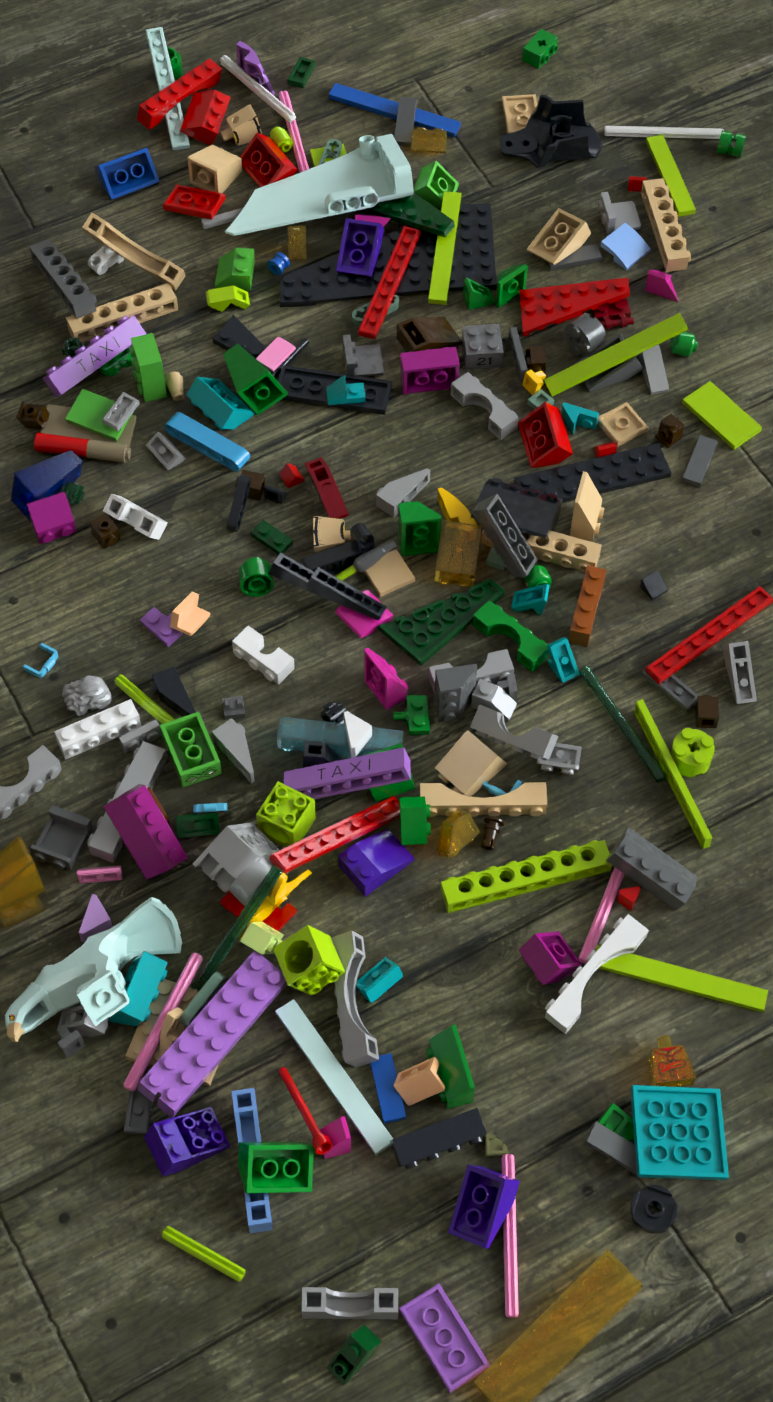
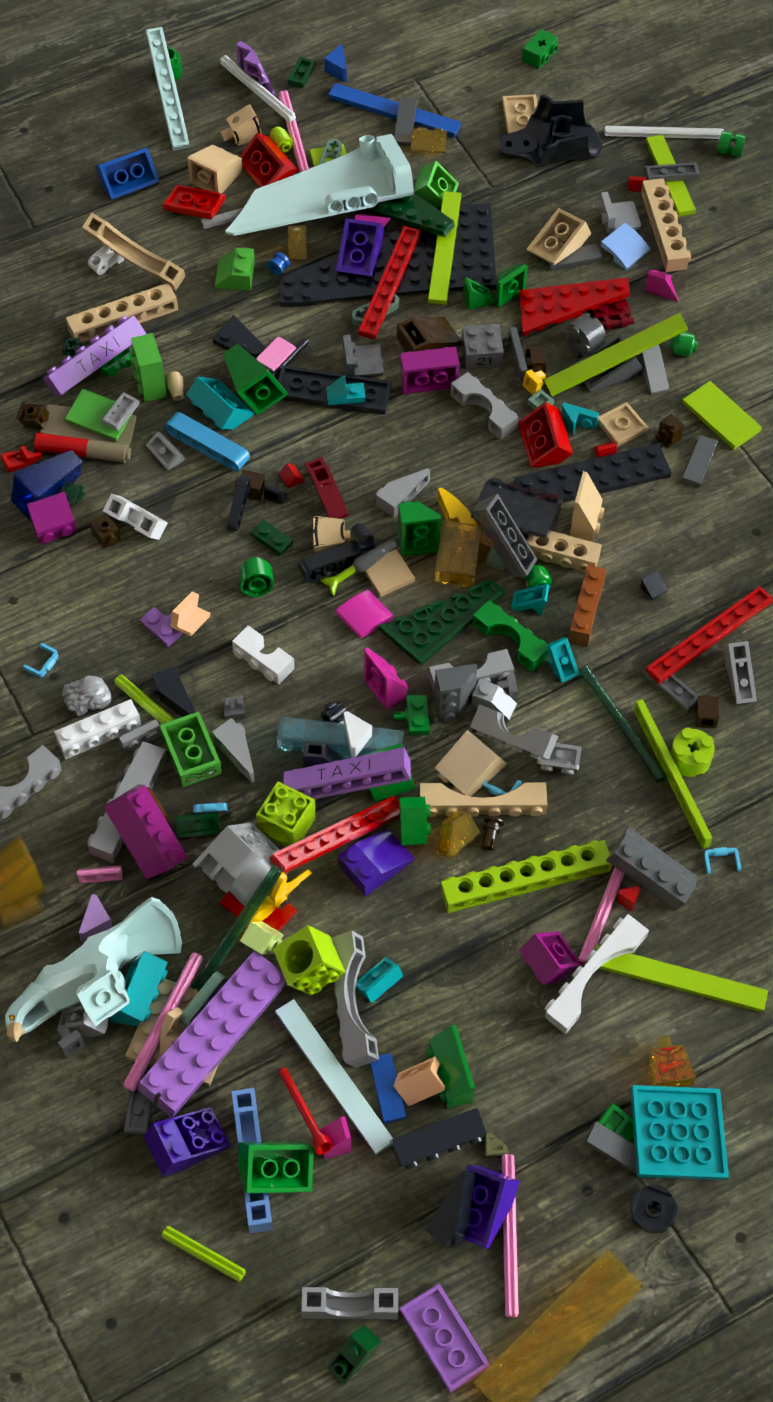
dark grey brick [29,239,97,319] -> none
dark grey panel [30,805,93,871] -> none
red arch [137,58,222,130] -> none
red slope [179,90,231,146] -> none
lime slope [206,285,250,312] -> none
black slope [268,553,387,621] -> none
none -> red slope [1,446,42,473]
none -> blue slope [324,45,347,82]
none -> black slope [425,1171,476,1248]
none -> dark grey tile [644,162,700,182]
none -> medium azure piece [703,847,741,874]

